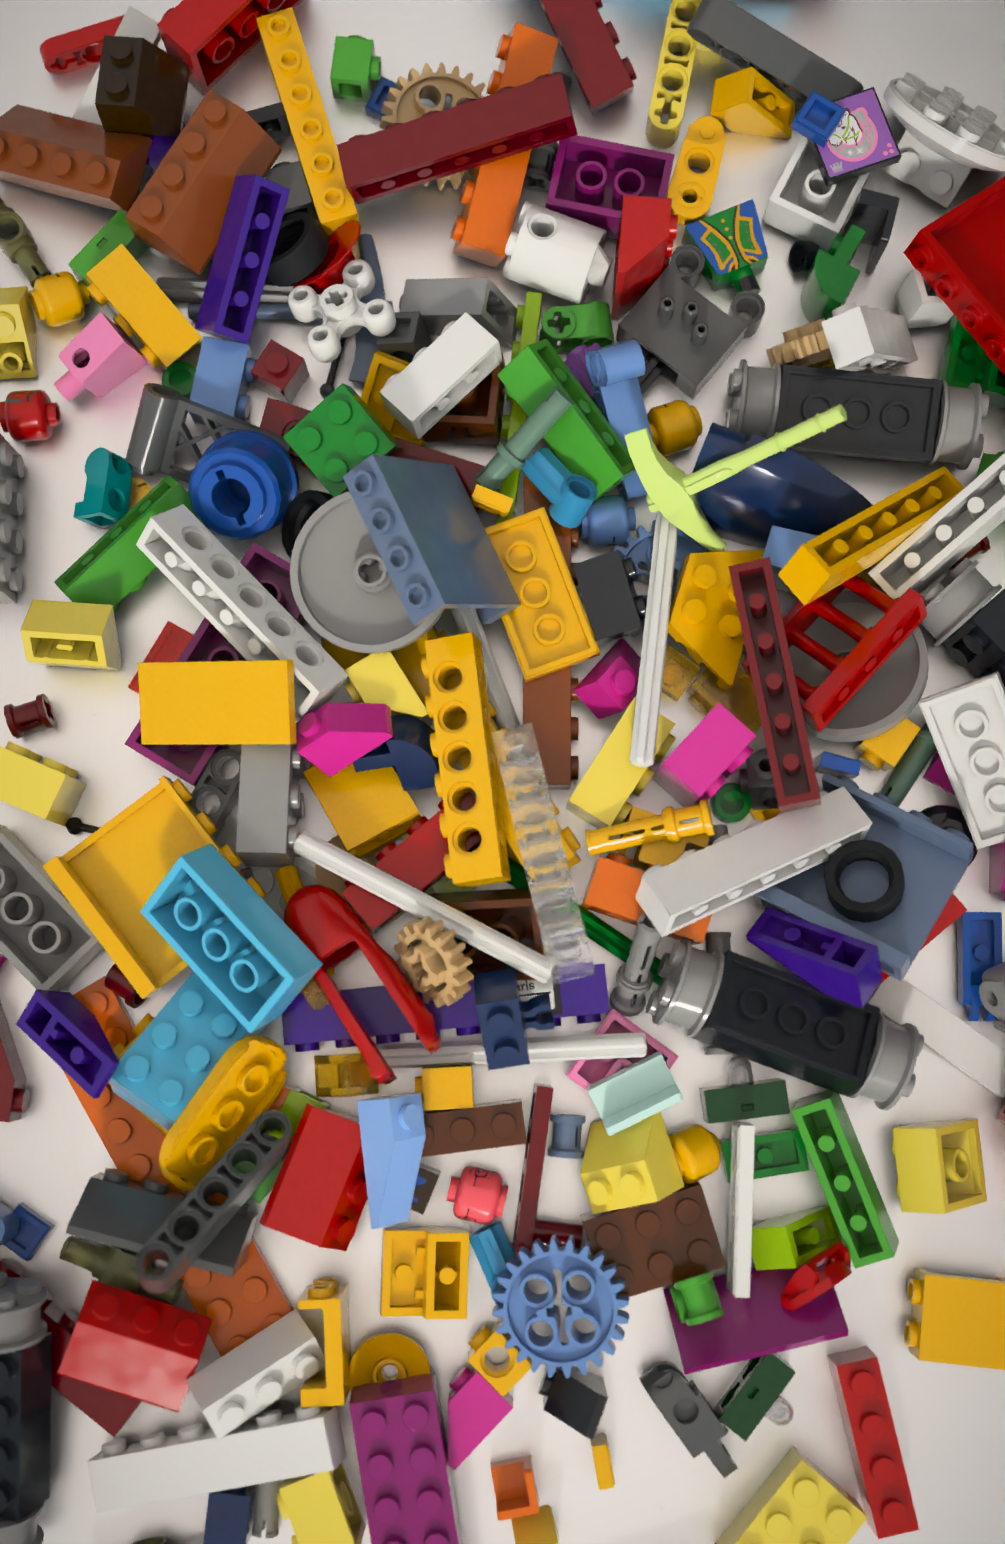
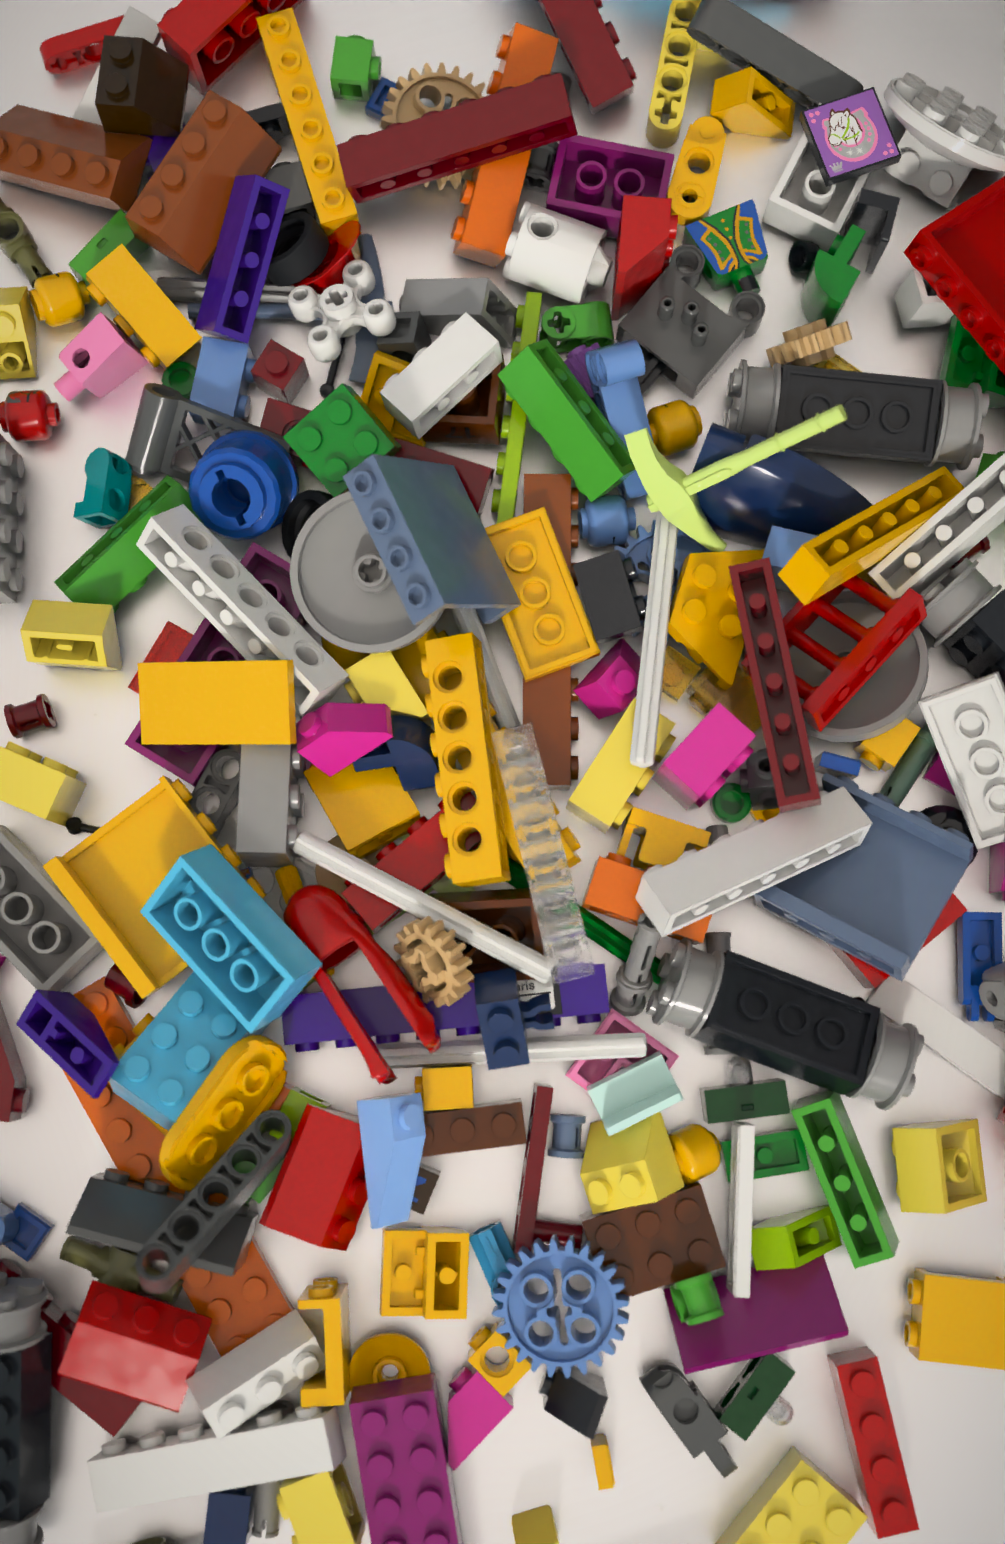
clear yellow tile [301,977,330,1011] -> none
clear yellow brick [314,1052,379,1097] -> none
coral head [446,1166,508,1225] -> none
yellow tile [471,484,514,518] -> none
sand green pin [475,386,574,492] -> none
orange panel [490,1455,540,1521] -> none
dark azure piece [521,447,598,528] -> none
yellow pin [585,798,715,856] -> none
dark purple slope [746,907,882,1009] -> none
red helmet [780,1240,852,1311] -> none
blue tile [791,90,846,148] -> none
white brick [821,302,918,374] -> none
black tyre [824,839,905,923] -> none

